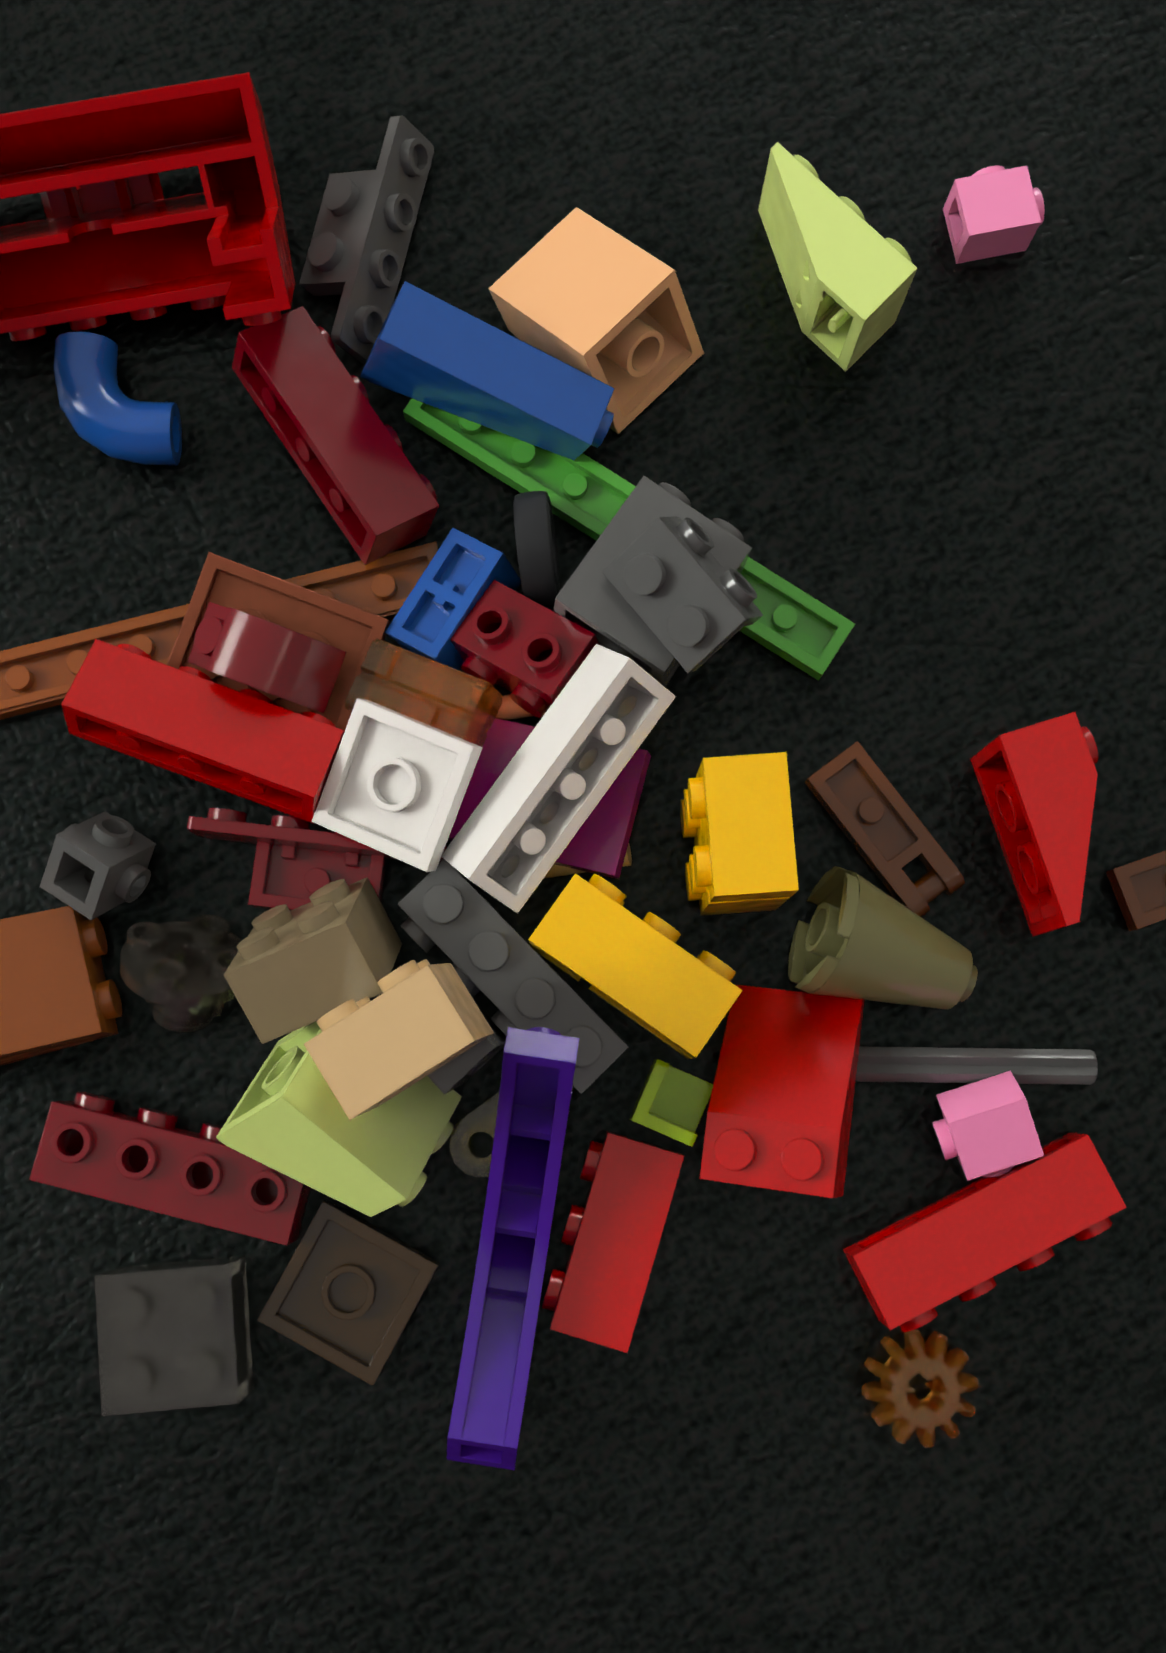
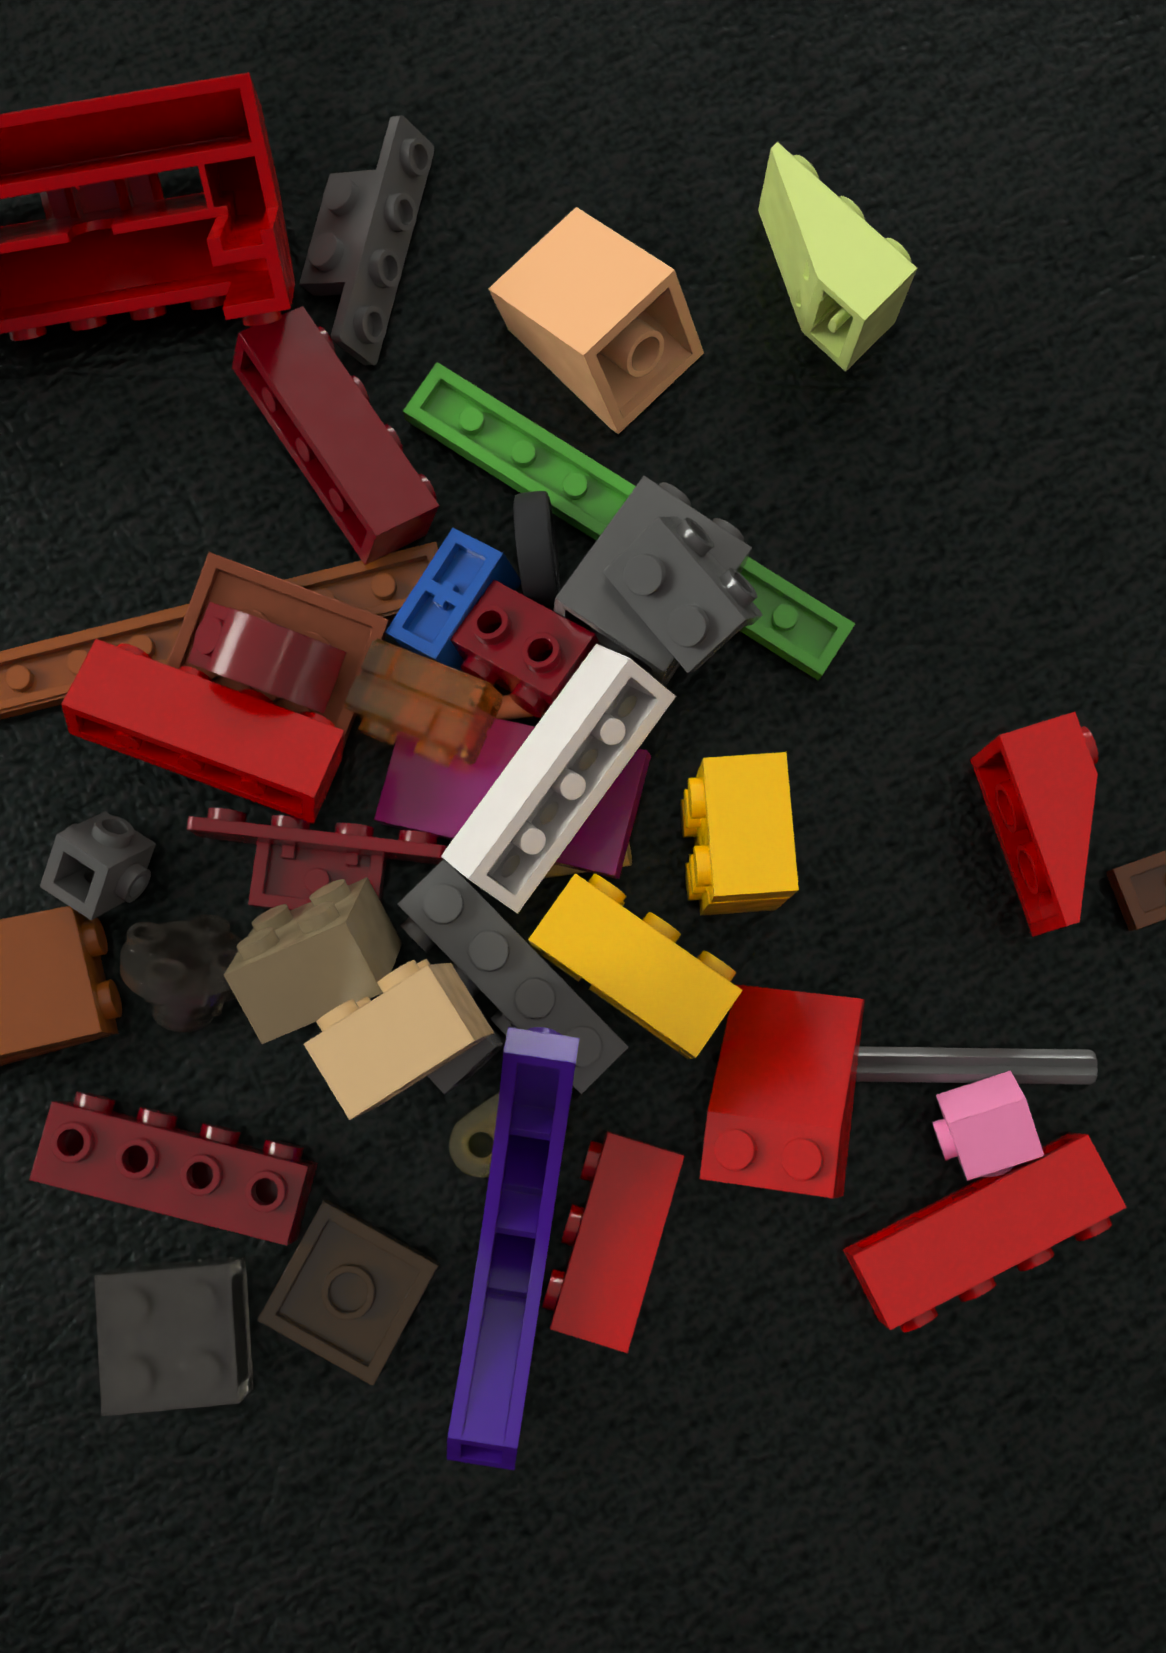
blue cylinder [54,332,182,465] -> none
yellowish green slope [216,1022,462,1217] -> none
white plate [312,698,483,872] -> none
blue slope [360,281,615,460] -> none
lime panel [629,1059,713,1147] -> none
olive cone [788,866,978,1010] -> none
reddish brown plate [804,741,965,917] -> none
clear orange gear [862,1329,978,1448] -> none
bright pink brick [943,165,1045,264] -> none

